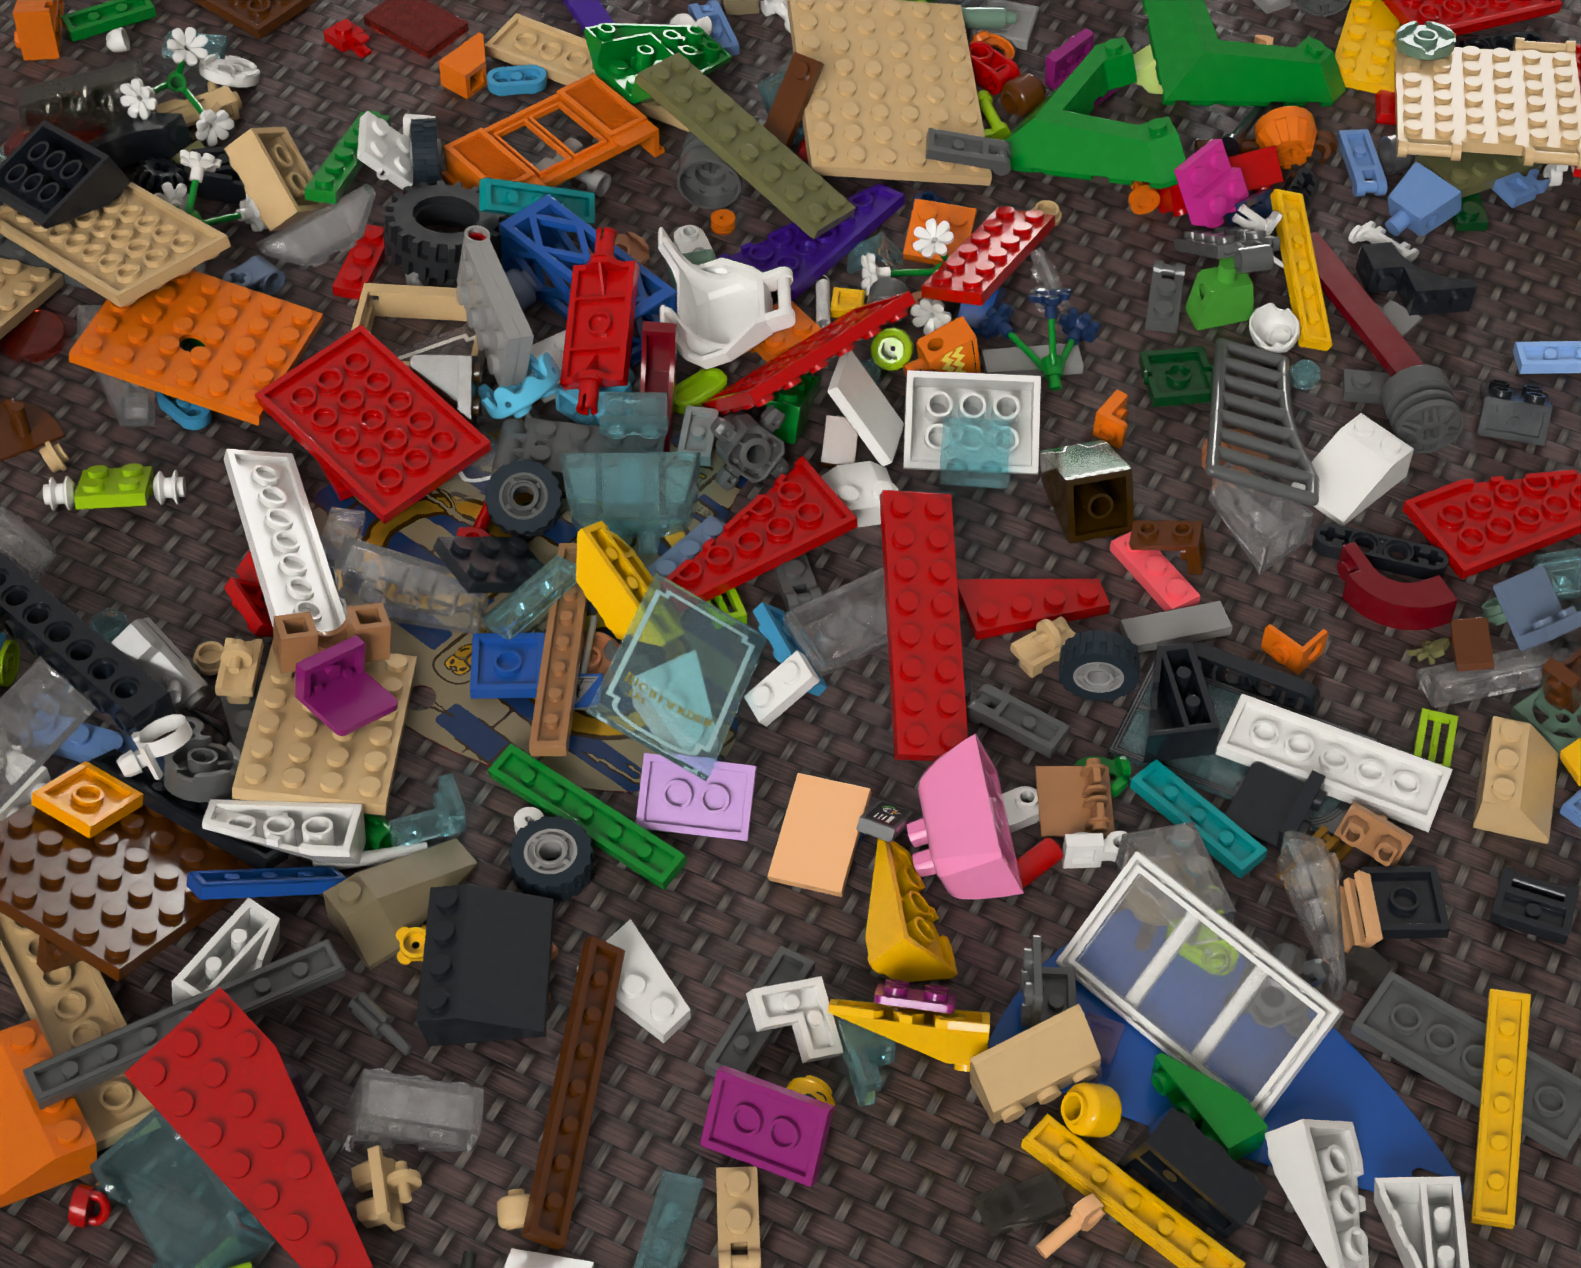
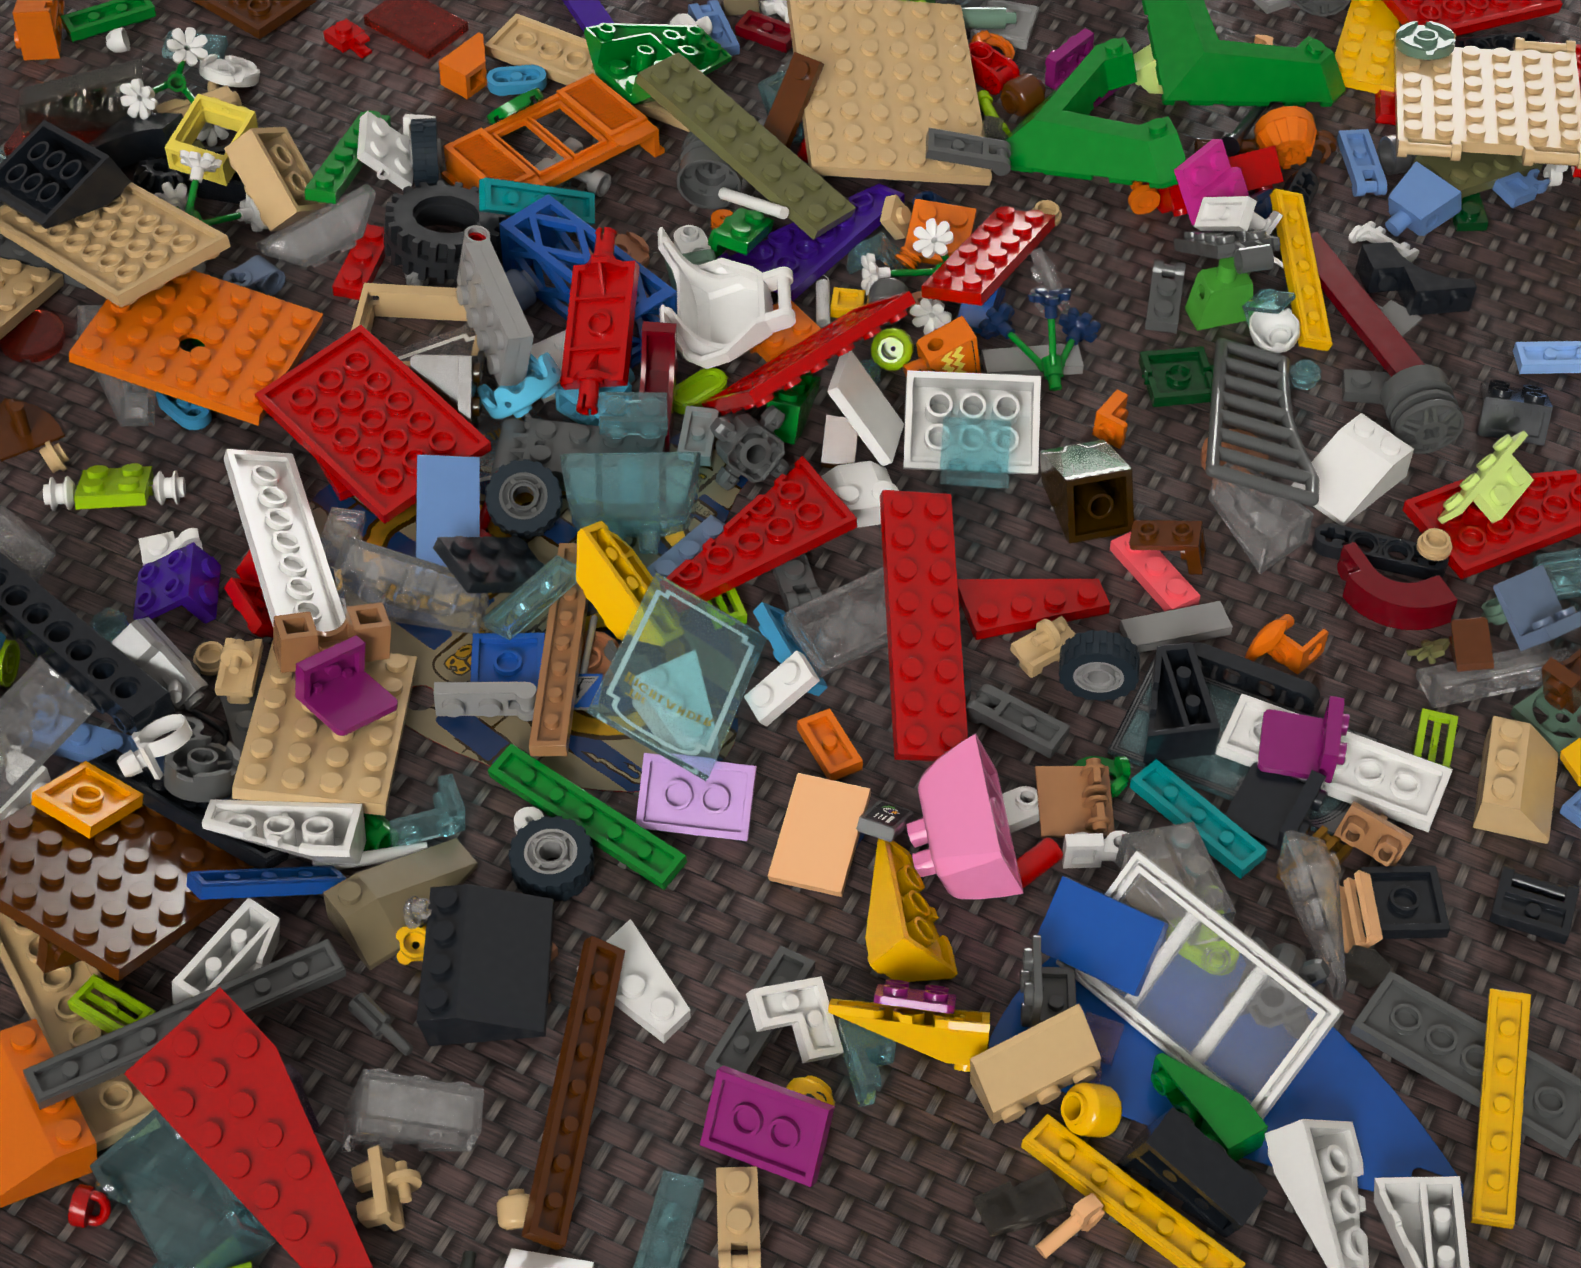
none -> lime tile [67,974,156,1033]
none -> dark purple bracket [133,542,221,624]
none -> white plate [139,528,203,566]
none -> light yellow window [164,94,258,186]
none -> clear arm [403,896,432,929]
none -> medium blue piece [416,455,480,577]
none -> light grey plate [433,682,537,721]
none -> green tile [486,88,544,126]
none -> green bracket [708,207,774,259]
none -> white bar [718,187,789,219]
none -> dark red plate [735,10,792,53]
none -> orange plate [797,708,863,780]
none -> tan plate [880,194,912,240]
none -> orange piece [894,246,922,269]
none -> clear smoke piece [981,115,1008,140]
none -> blue tile [1037,876,1169,997]
none -> white plate [1194,196,1257,231]
none -> clear light blue bracket [1242,289,1296,327]
none -> orange bar [1245,614,1295,661]
none -> magenta bracket [1257,696,1350,783]
none -> tan plate [1416,528,1452,561]
none -> yellowish green bracket [1437,430,1534,524]

